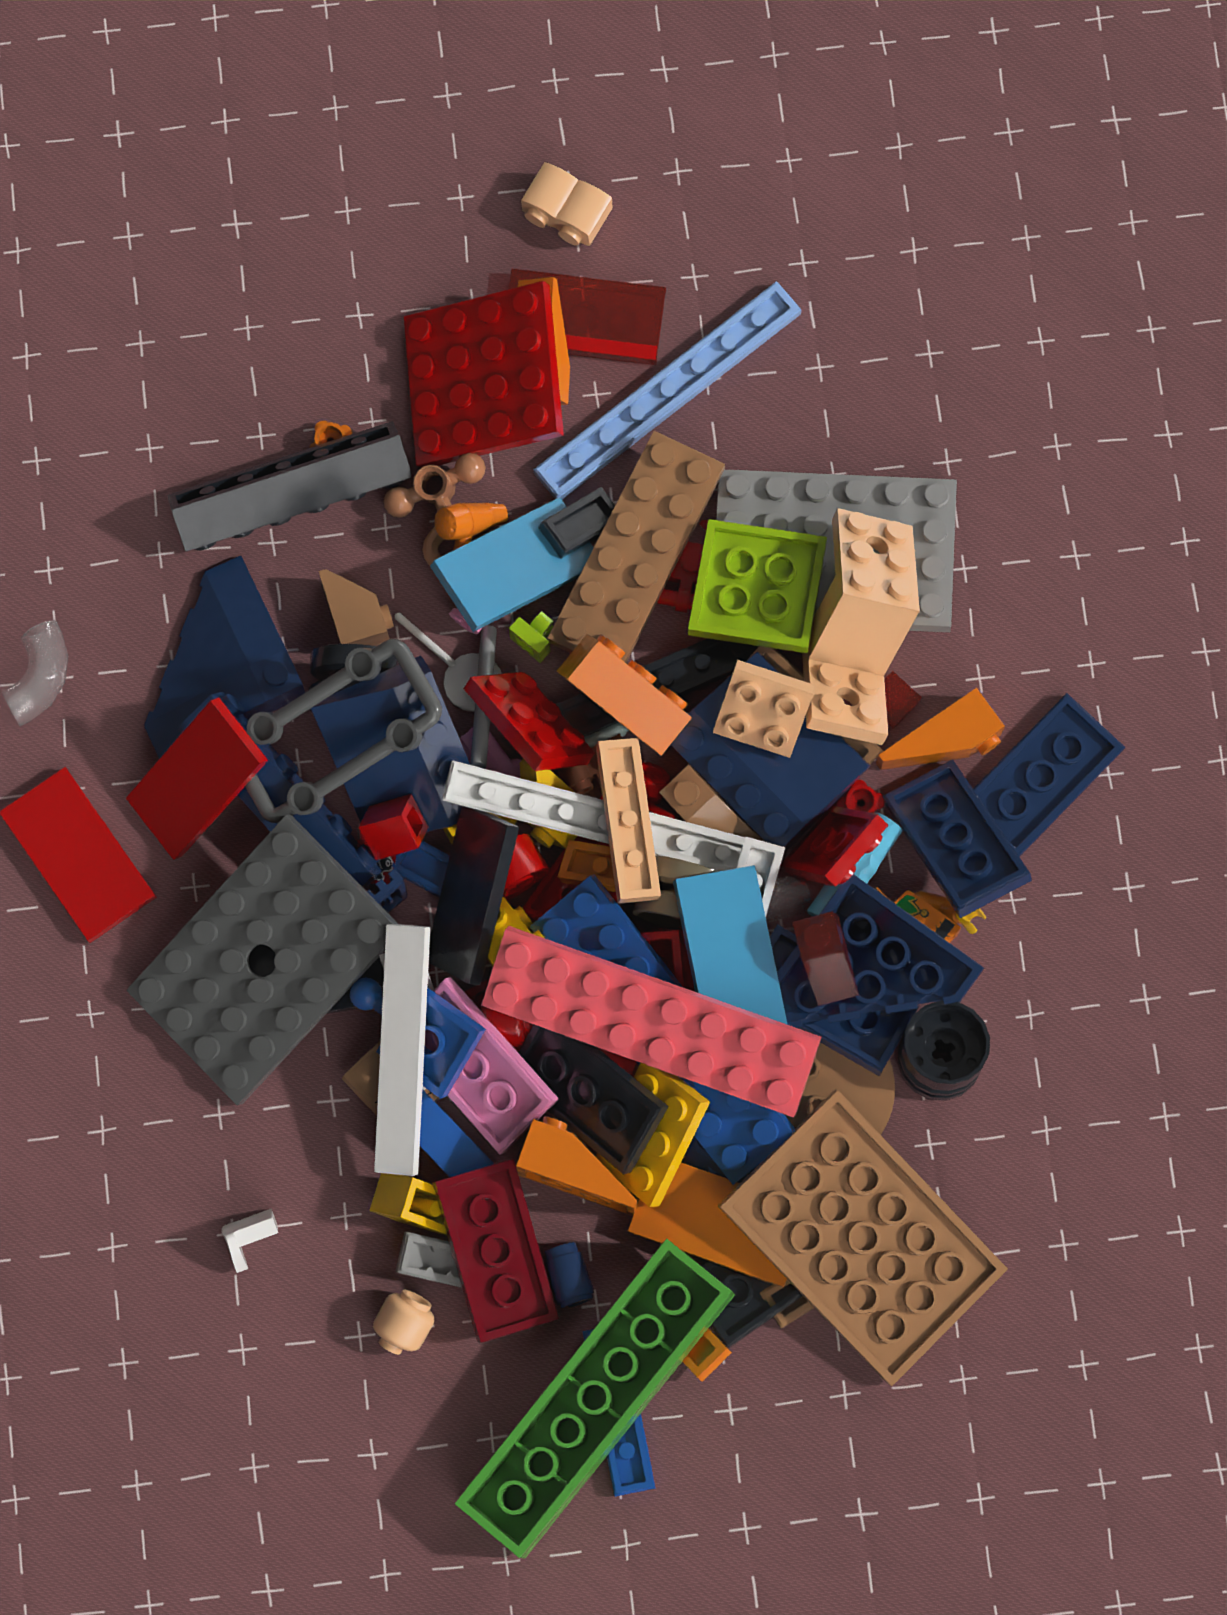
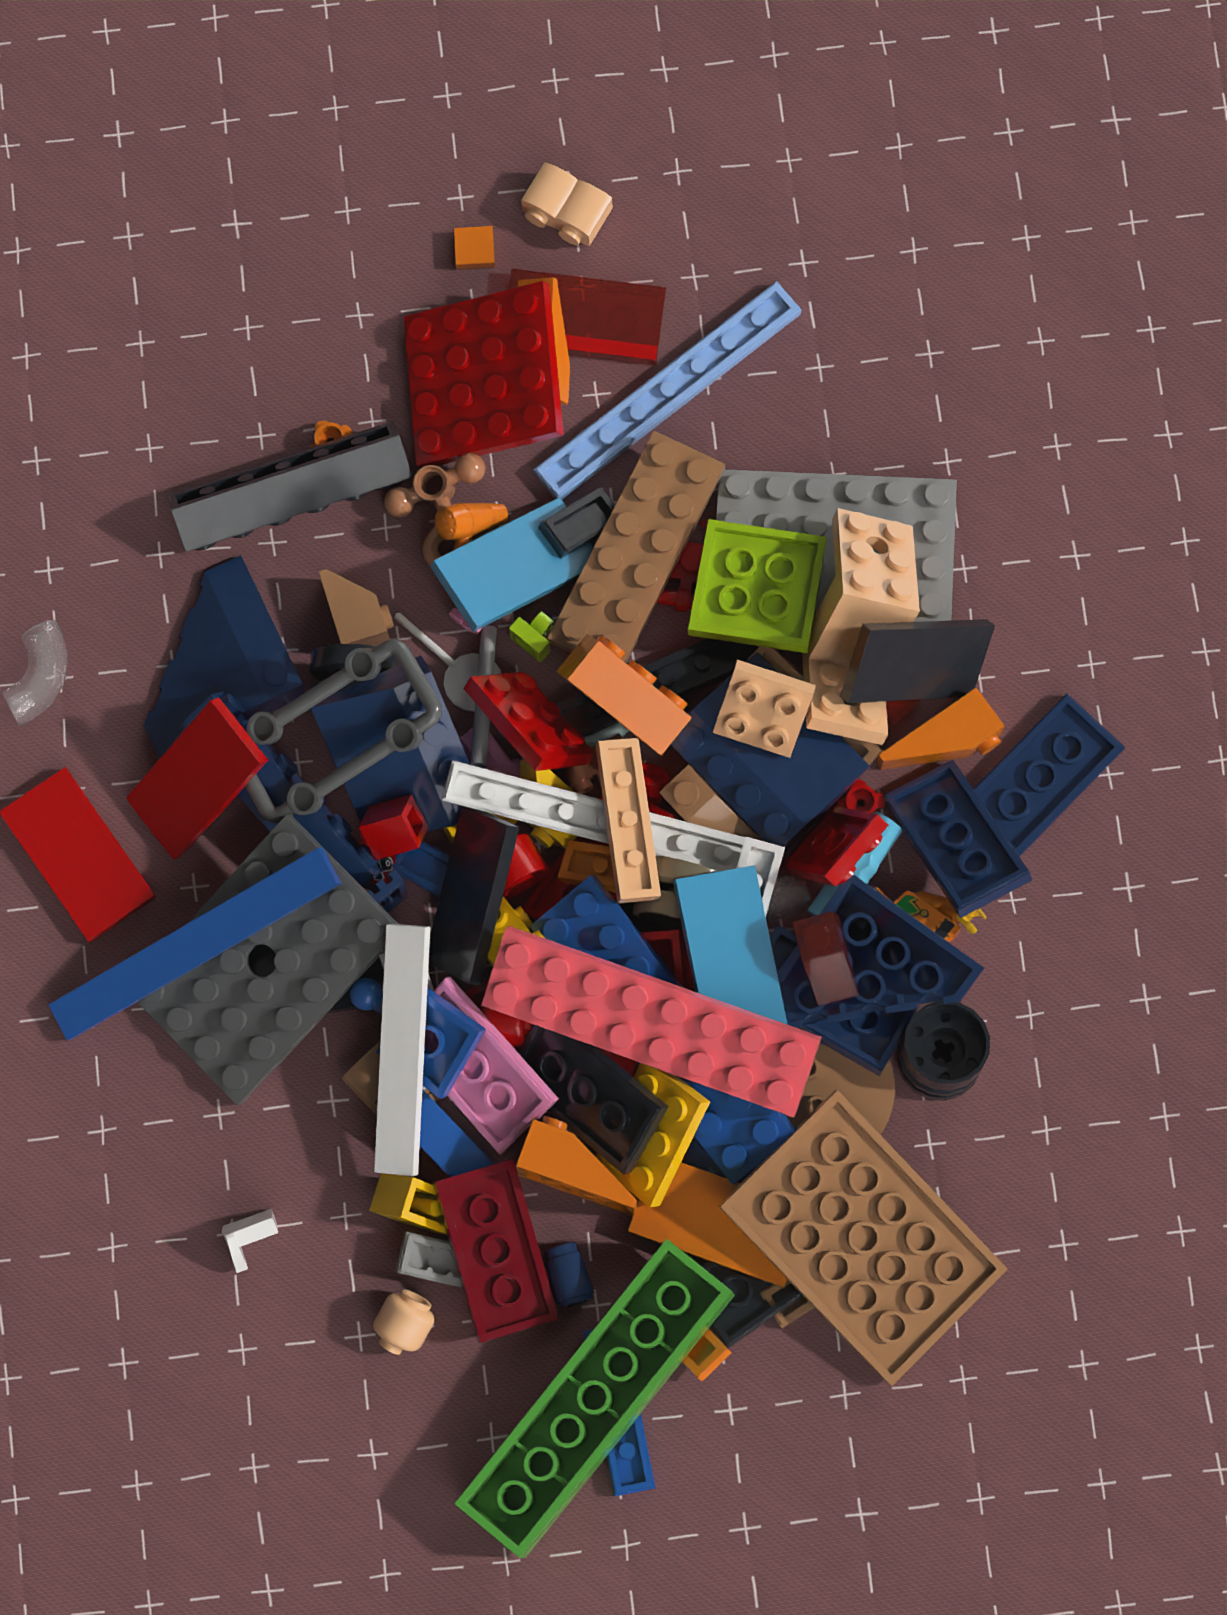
none -> blue tile [49,847,342,1041]
none -> orange tile [454,226,495,270]
none -> black tile [840,619,995,703]

